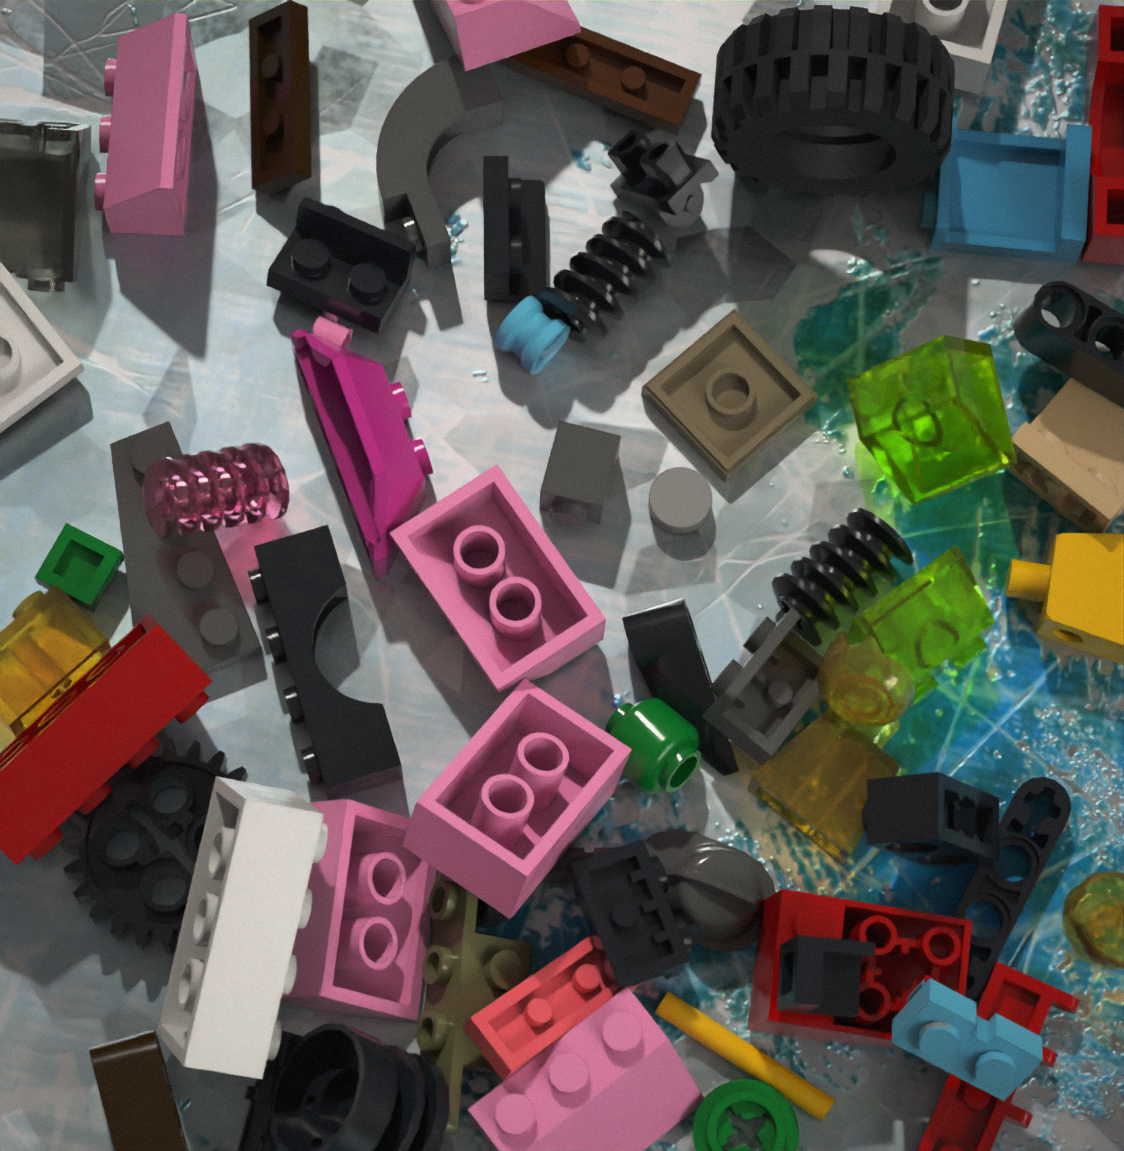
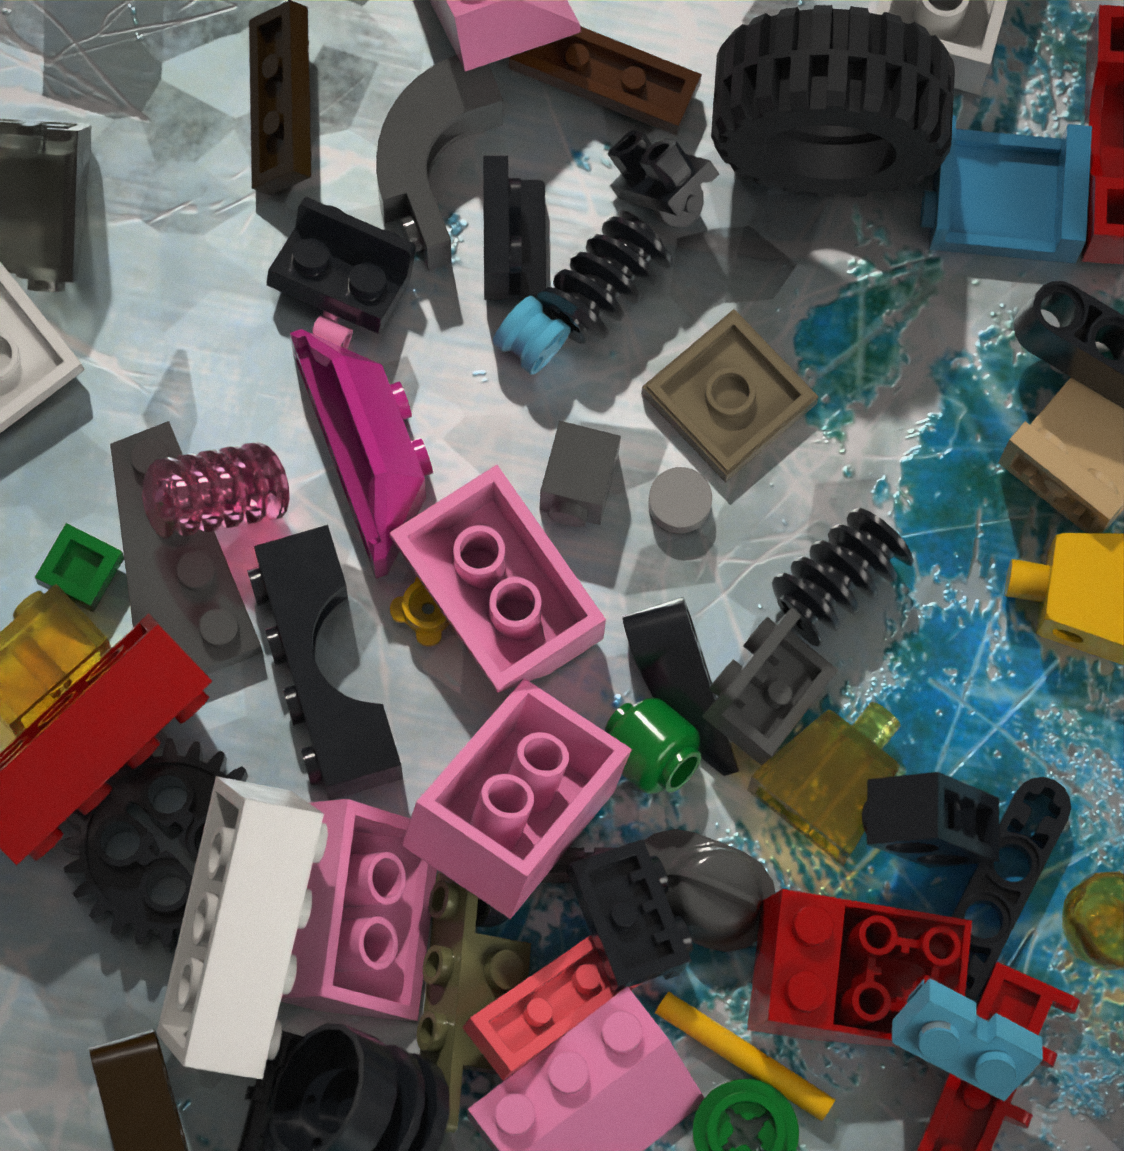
bright pink slope [94,13,198,236] -> none
black panel [777,935,875,1018] -> none
clear yellow hair [816,631,916,727] -> none
clear neon green slope [840,544,995,713] -> none
clear neon green slope [846,335,1018,505] -> none
none -> yellow plate [390,576,450,647]

